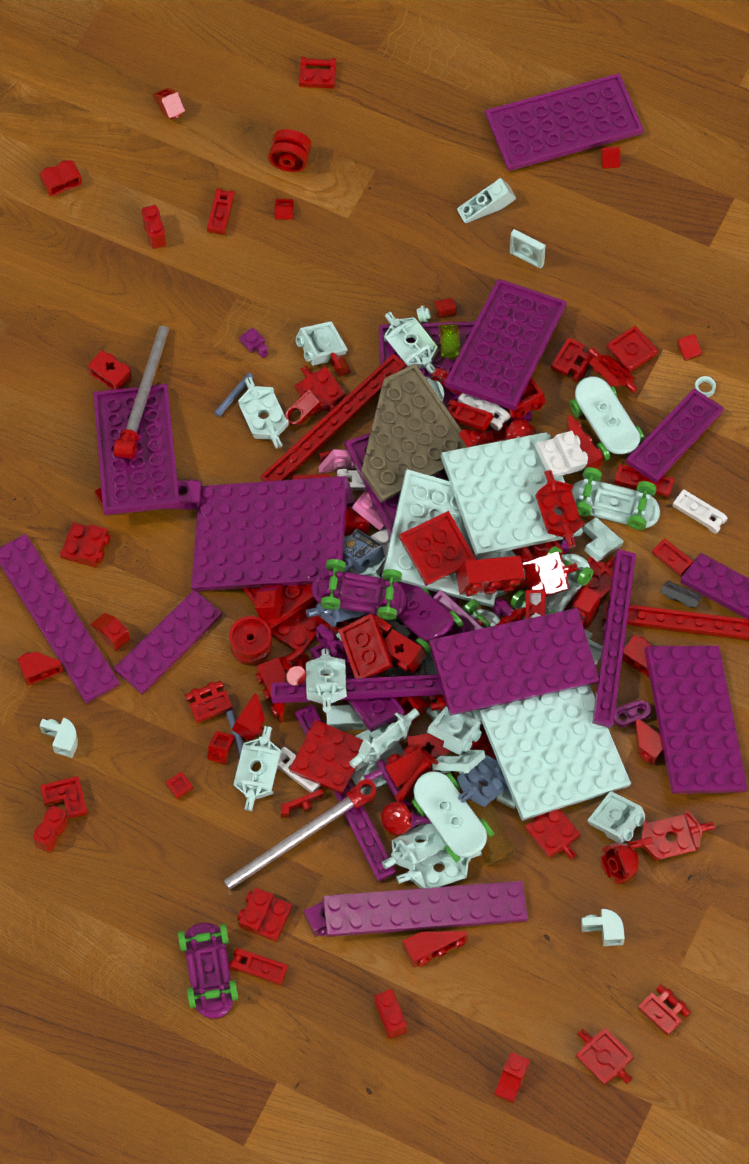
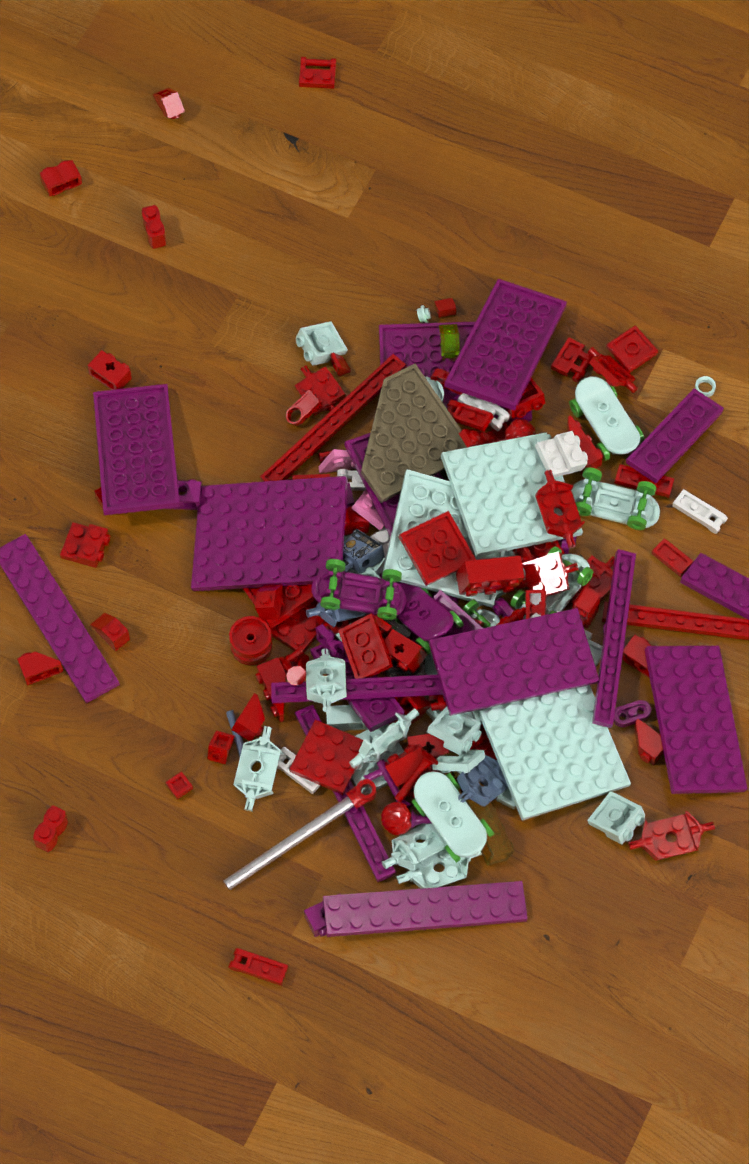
light aqua brick [40,718,78,758] -> none
red plate [40,776,88,819] -> none
flat silver piece [114,326,169,460] -> none
magenta plate [114,590,222,695] -> none
magenta piece [178,922,239,1019] -> none
red plate [184,681,233,723] -> none
red plate [207,188,235,235] -> none
sand blue bar [214,373,254,417] -> none
red plate [237,887,293,942] -> none
light aqua plate [238,377,289,449] -> none
magenta plate [239,328,269,358] -> none
red wheel [268,129,311,172] -> none
red slope [275,199,294,220] -> none
red piece [281,789,324,818] -> none
red brick [374,989,407,1039] -> none
light aqua plate [384,312,438,376] -> none
red slope [402,931,468,967] -> none
light aqua slope [457,178,517,224] -> none
magenta plate [485,73,643,171] -> none
red arch [494,1052,530,1103] -> none
light aqua plate [510,229,546,269] -> none
red plate [524,809,581,860] -> none
red plate [575,1028,634,1086] -> none
light aqua brick [581,909,625,946] -> none
light aqua plate [582,517,624,562] -> none
red slope [601,146,620,169] -> none
red cylinder [601,843,639,884] -> none
red plate [638,984,691,1036] -> none
dark grey plate [661,580,703,607] -> none
red slope [677,334,702,361] -> none

